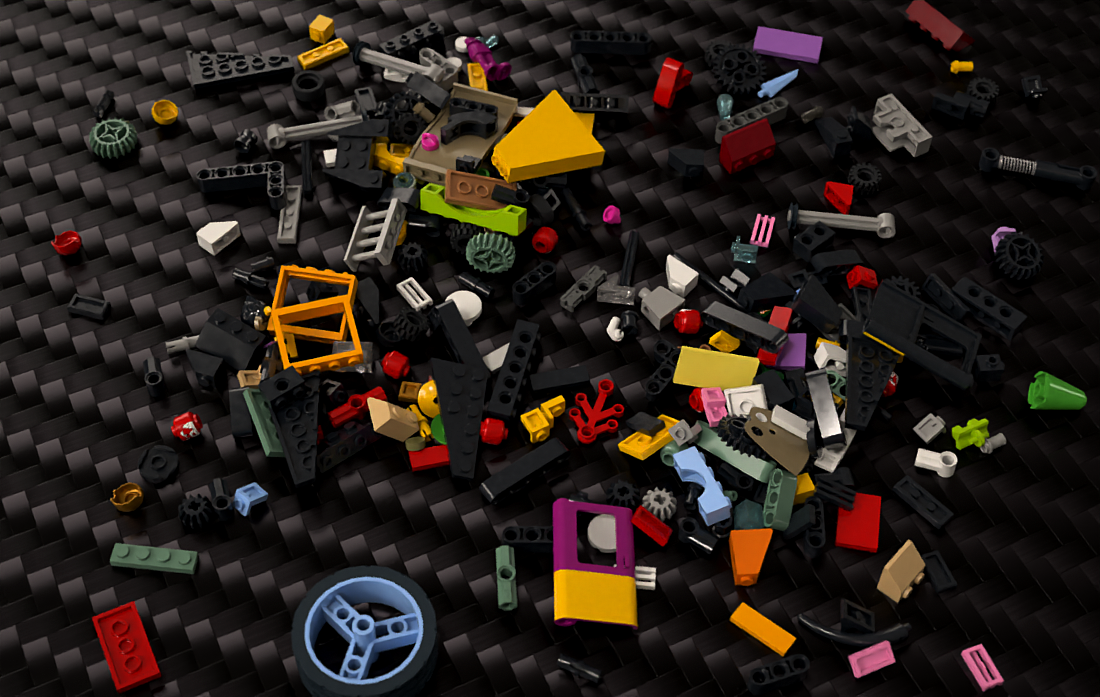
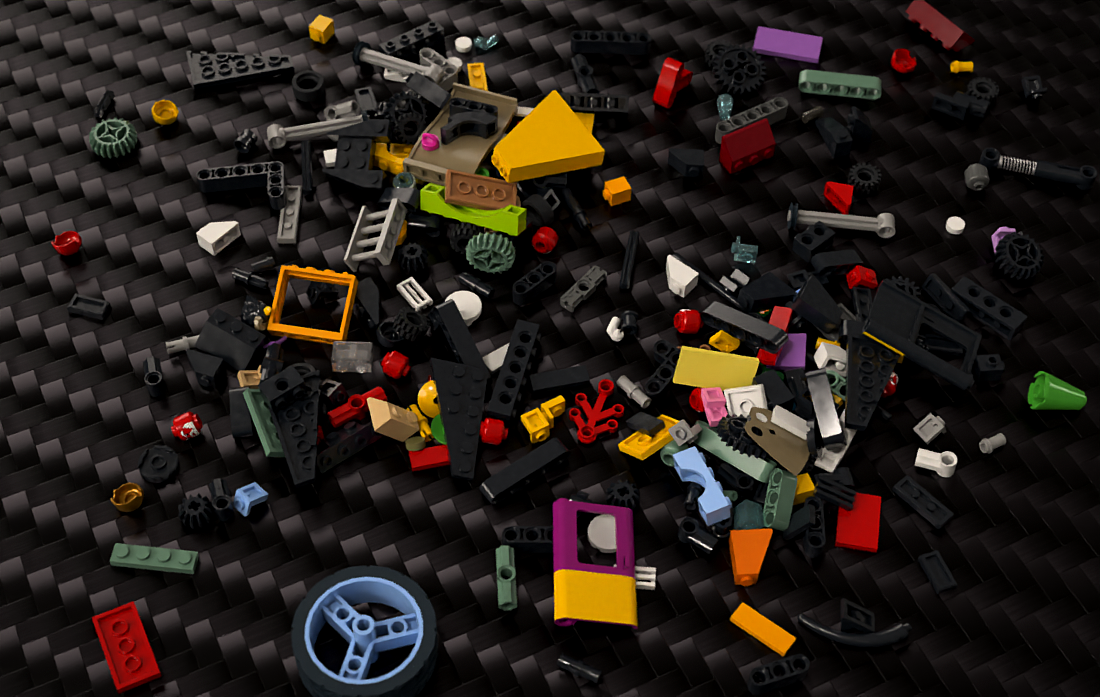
light orange window [271,294,363,376] -> none
yellow bracket [274,331,298,359] -> none
yellow tile [297,38,349,70] -> none
pearl gold tile [398,381,422,403] -> none
dark tan pin [413,102,435,124] -> none
black bracket [456,155,481,174] -> none
magenta piece [464,38,512,81] -> none
black piece [491,184,530,208] -> none
clear slope [597,275,635,305] -> none
dark pink tile [603,205,621,224] -> none
red tile [631,505,673,547] -> none
light grey torso [639,286,685,330] -> none
light grey gear [642,487,677,522] -> none
bright pink tile [750,214,775,248] -> none
light blue bar [758,69,799,98] -> none
bright pink tile [848,641,896,678] -> none
light grey piece [872,93,932,157] -> none
tan slope [877,540,925,603] -> none
lime hips [952,418,989,450] -> none
bright pink tile [961,644,1004,691] -> none
none -> light orange brick [603,176,632,206]
none -> light grey pin [616,375,652,408]
none -> sand green beam [799,70,882,99]
none -> red hair [891,48,916,74]
none -> white tile [946,217,965,234]
none -> dark grey head [964,163,989,191]

